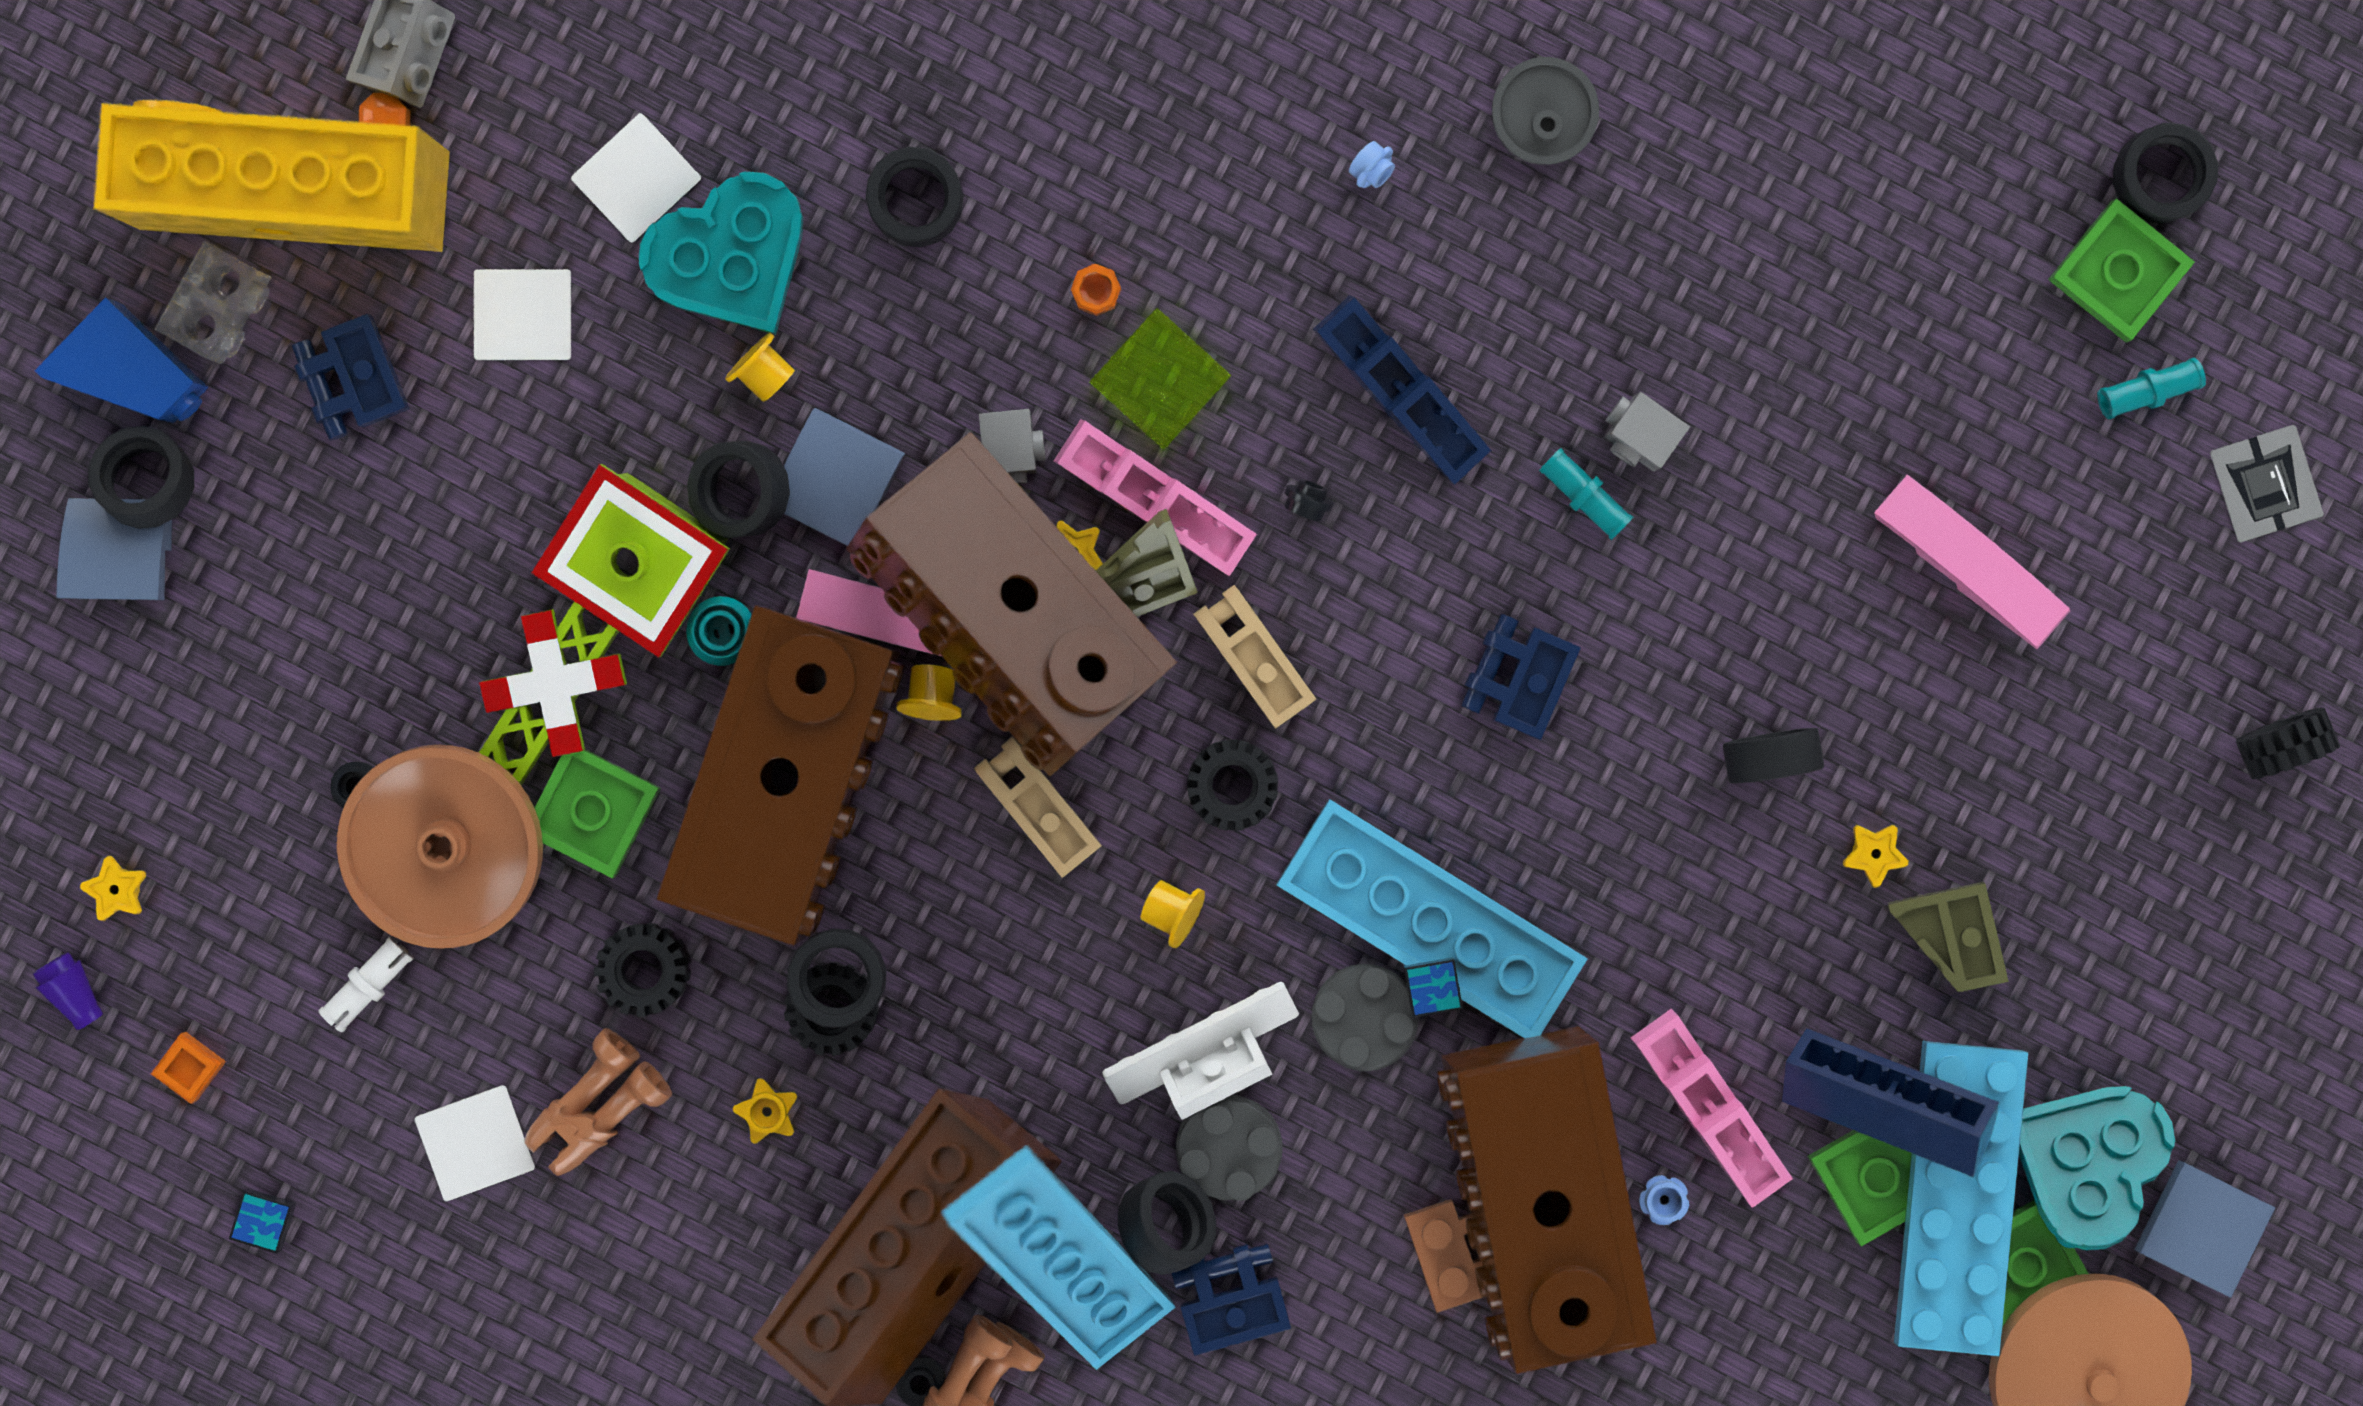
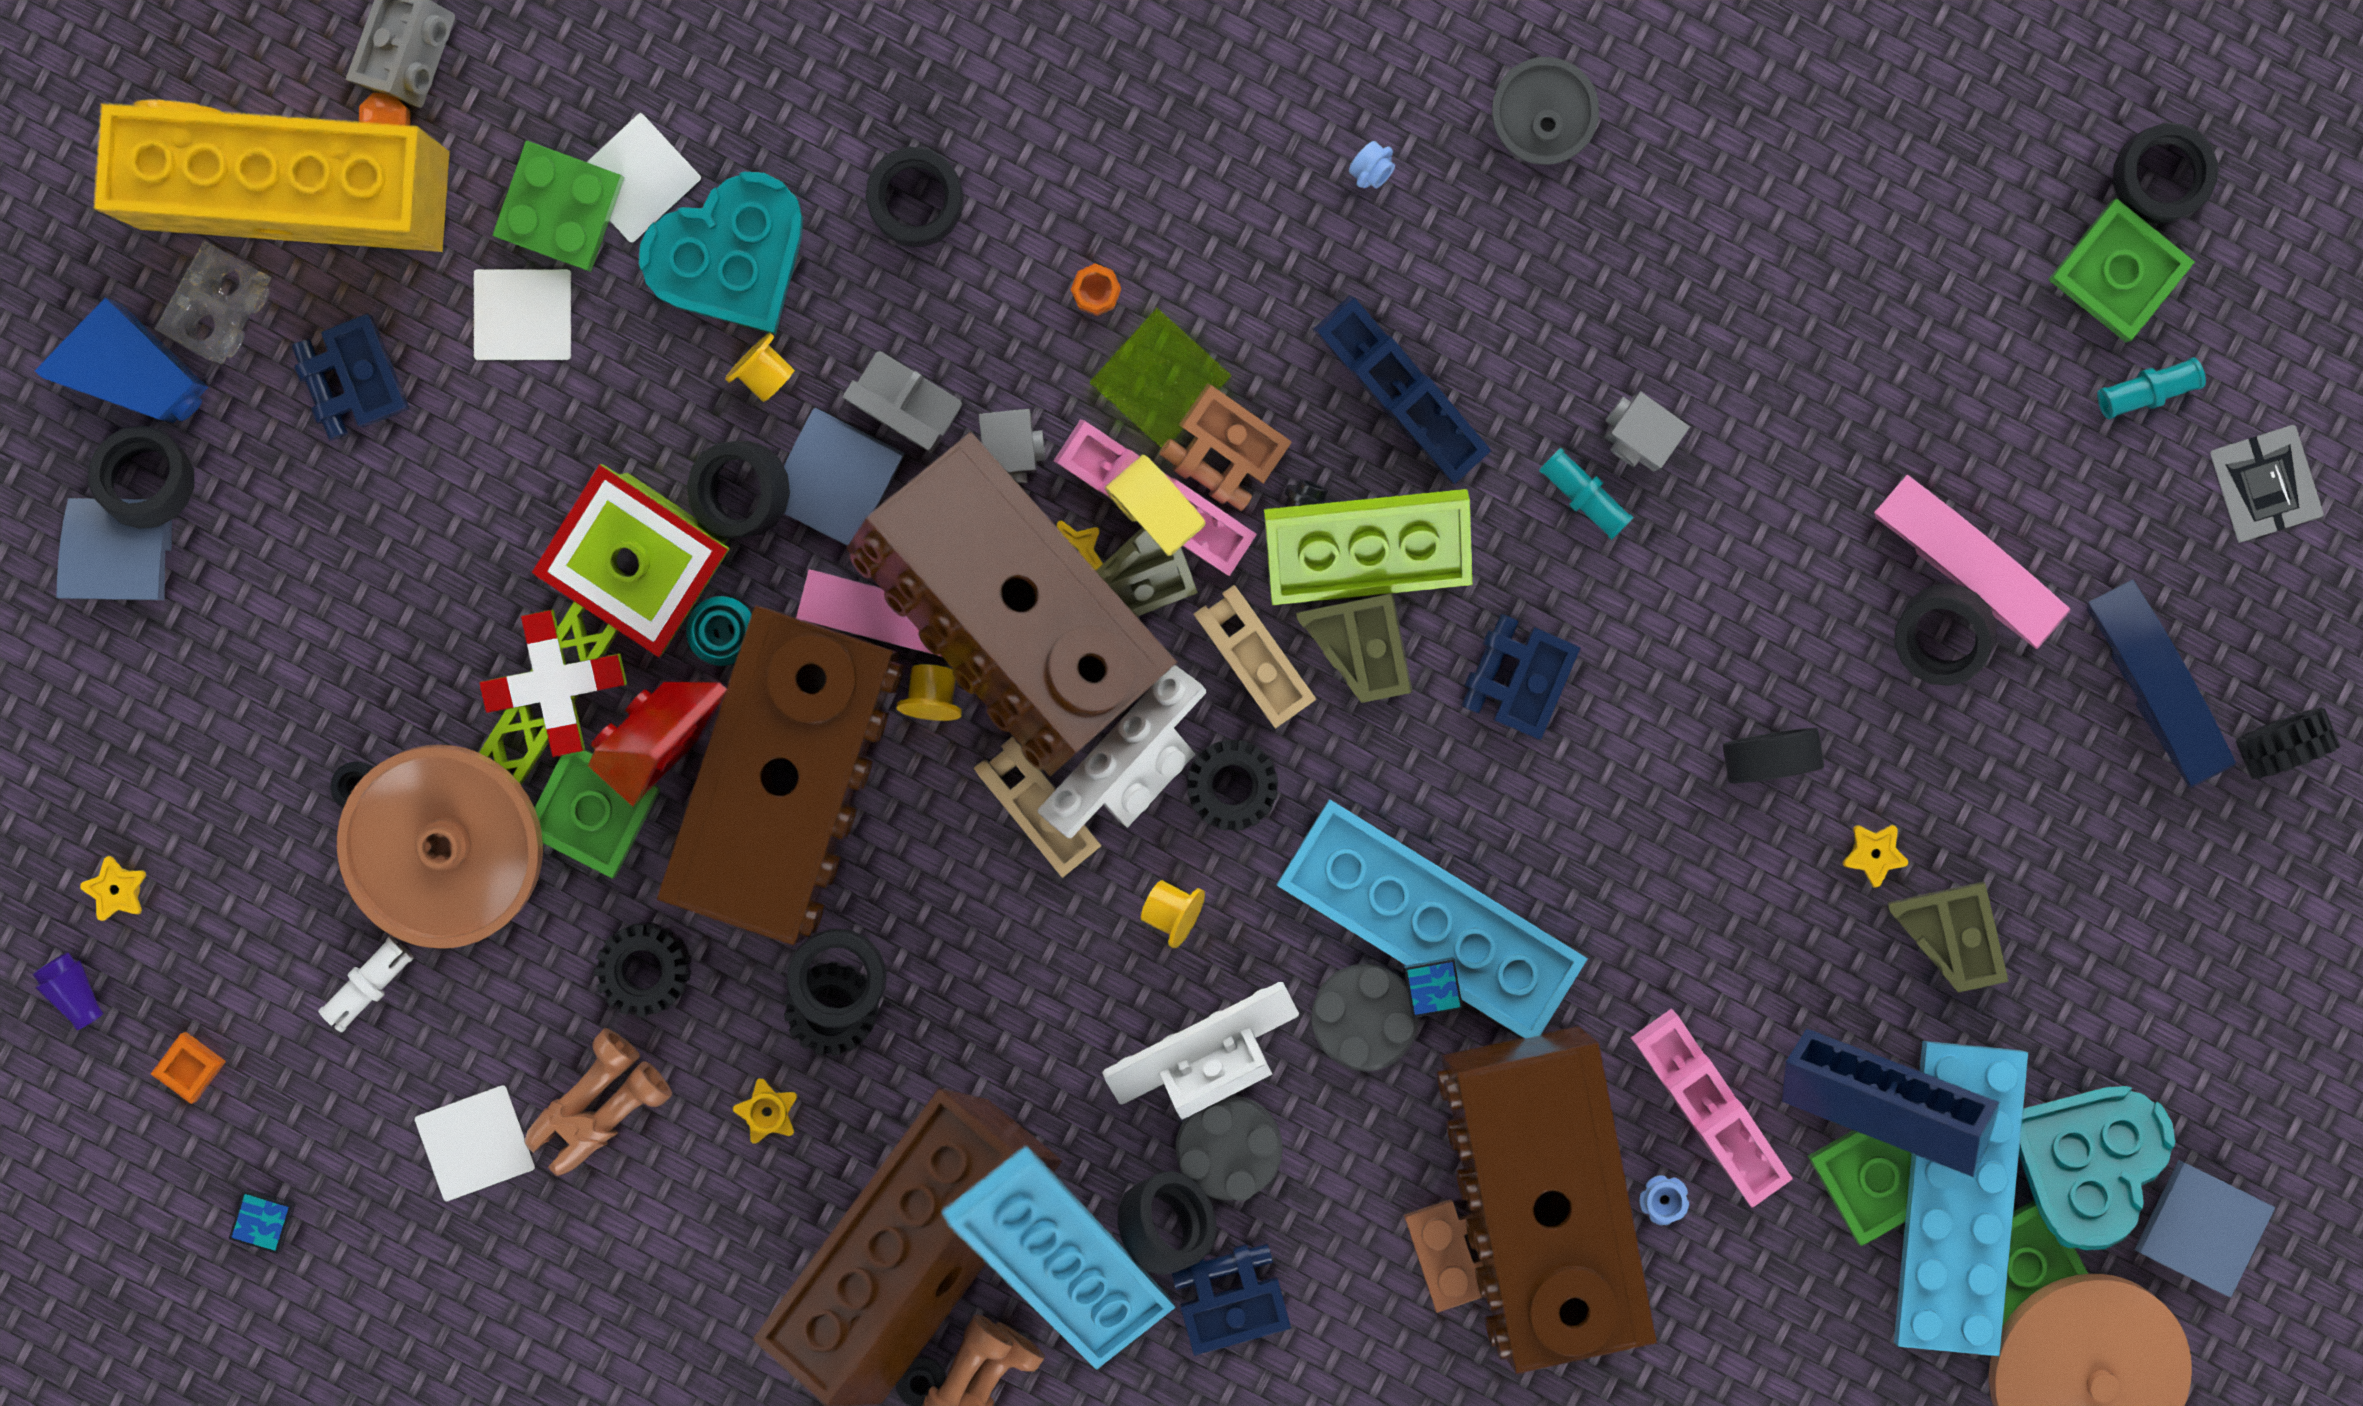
none -> bright green plate [492,140,625,272]
none -> red slope [588,682,727,807]
none -> light grey panel [843,351,962,454]
none -> white bracket [1038,665,1206,838]
none -> light yellow panel [1104,454,1205,556]
none -> nougat plate [1159,383,1292,511]
none -> lime plate [1264,489,1473,605]
none -> olive wing [1296,594,1413,703]
none -> black tyre [1894,584,1997,686]
none -> dark blue slope [2087,579,2236,788]

